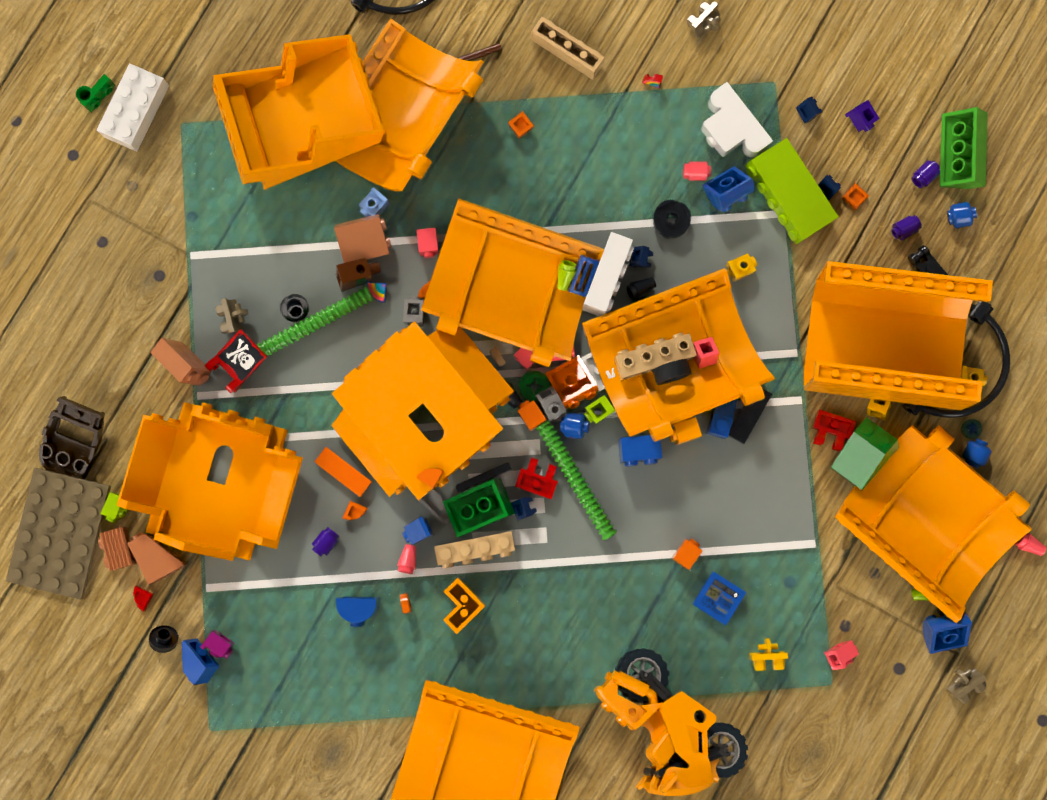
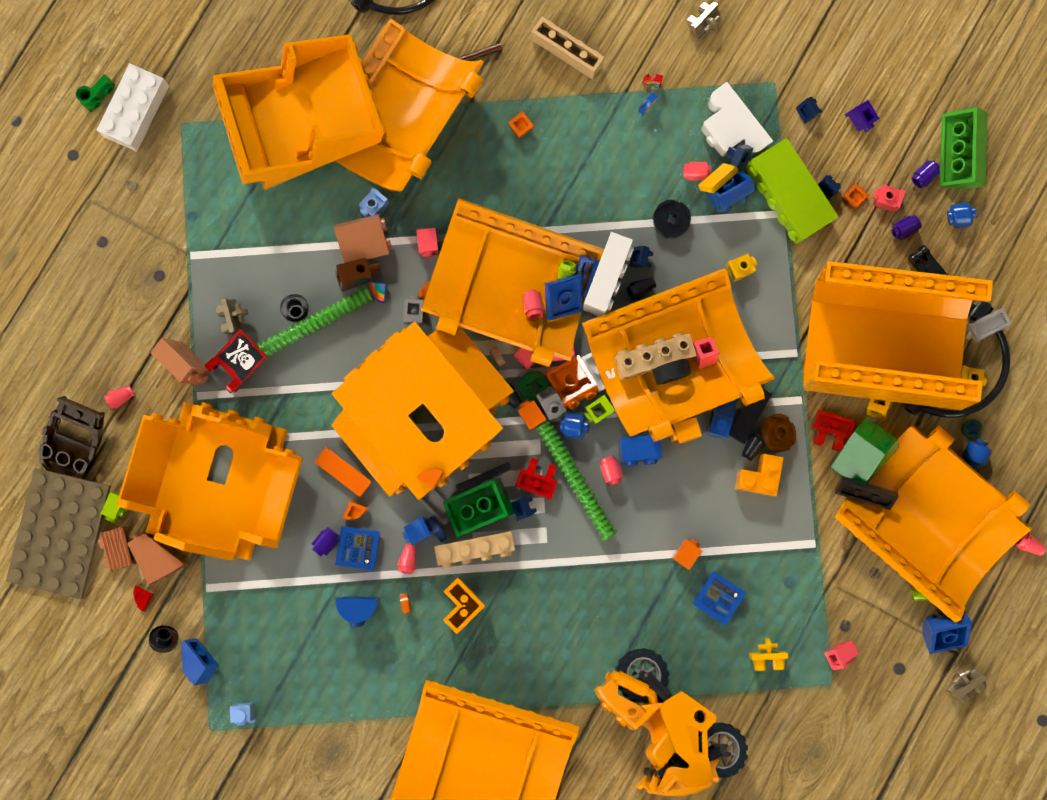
magenta brick [200,630,235,659] -> none
none -> coral cone [104,385,135,410]
none -> light blue brick [230,702,255,726]
none -> blue tile [335,526,380,570]
none -> blue tile [427,516,447,542]
none -> coral brick [522,290,544,320]
none -> blue tile [545,274,583,321]
none -> coral brick [600,455,624,485]
none -> blue tile [638,93,658,115]
none -> yellow tile [698,163,739,194]
none -> dark blue tile [726,145,753,167]
none -> light orange brick [735,454,784,497]
none -> black cone [742,431,766,461]
none -> reddish brown tile [762,413,797,453]
none -> black tile [835,476,898,510]
none -> coral brick [873,184,906,213]
none -> light grey tile [968,307,1012,342]

